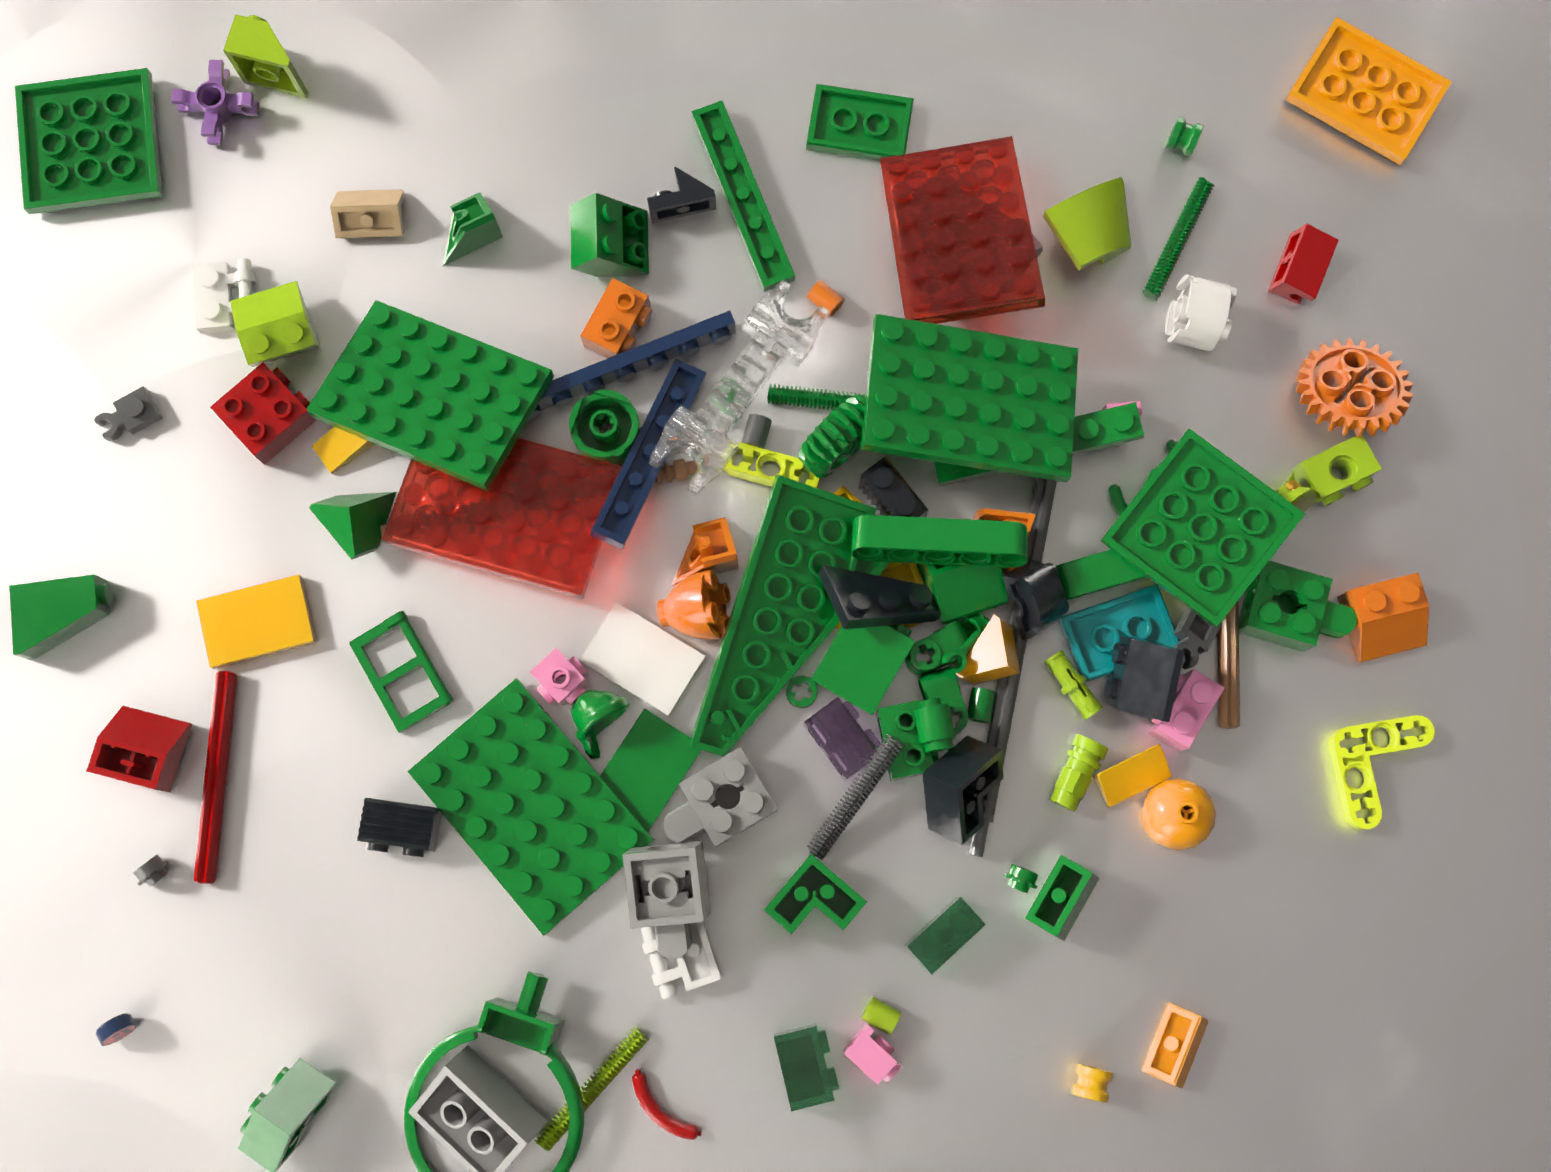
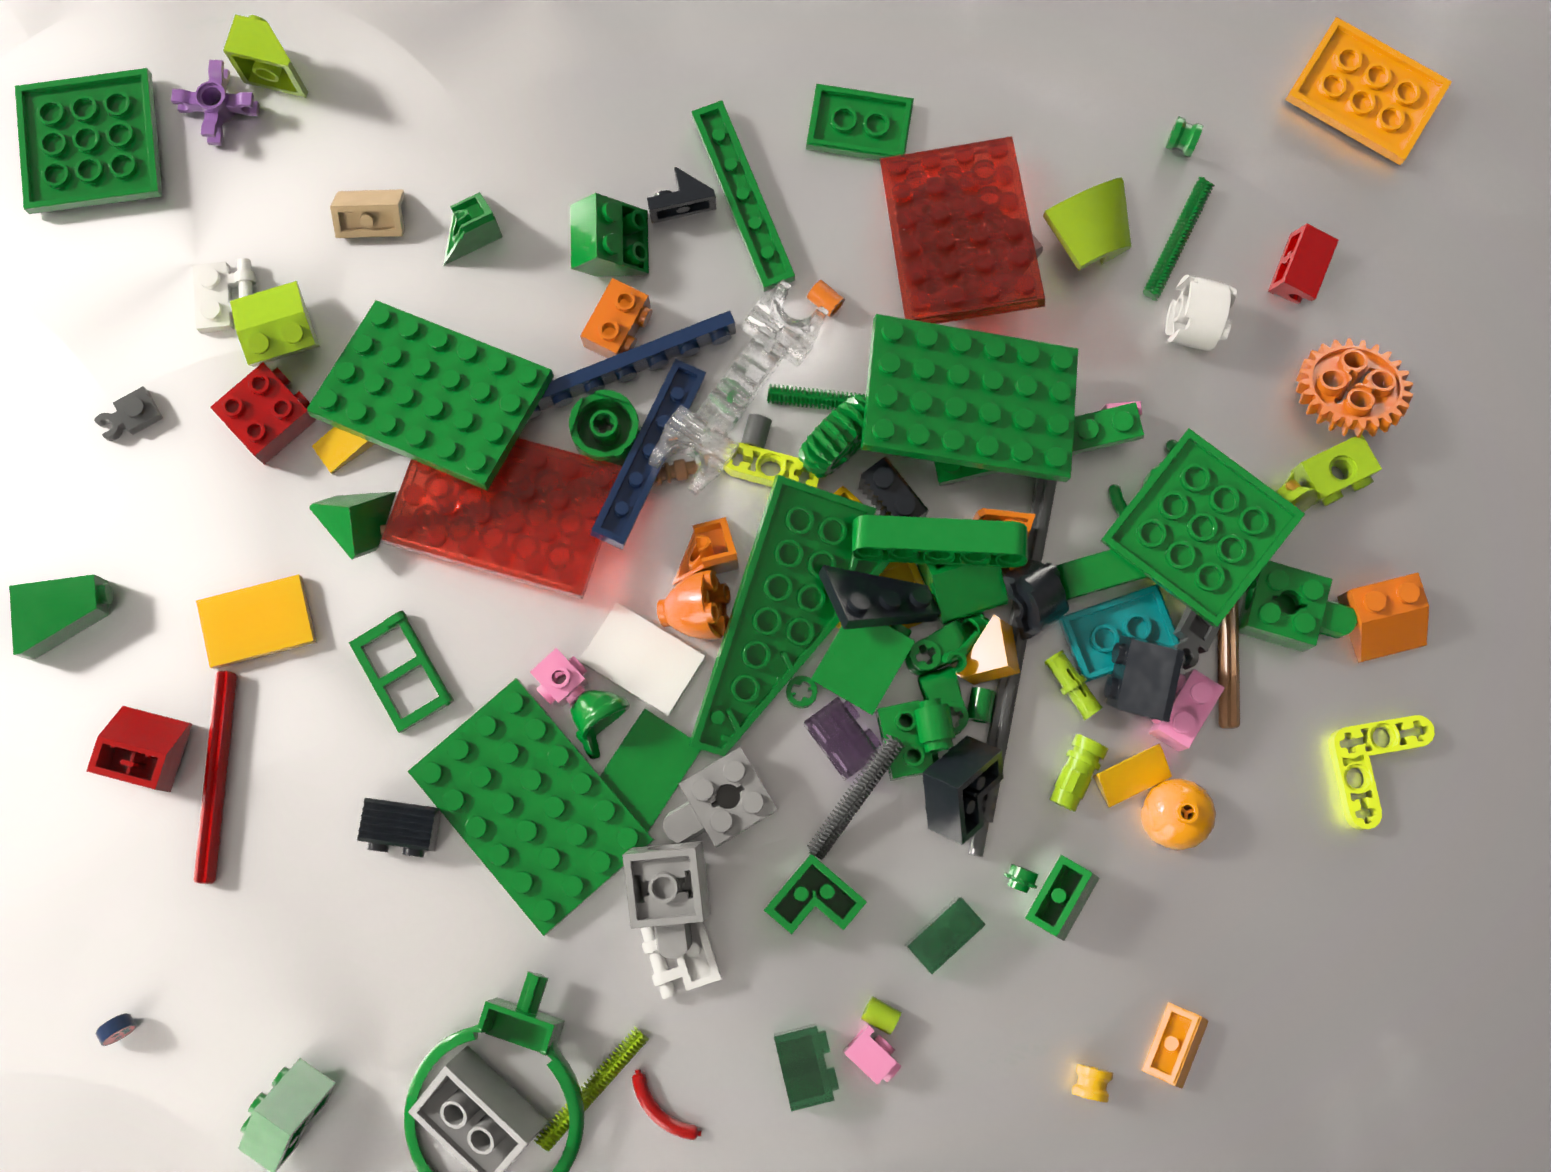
dark grey plate [133,854,168,887] -> none

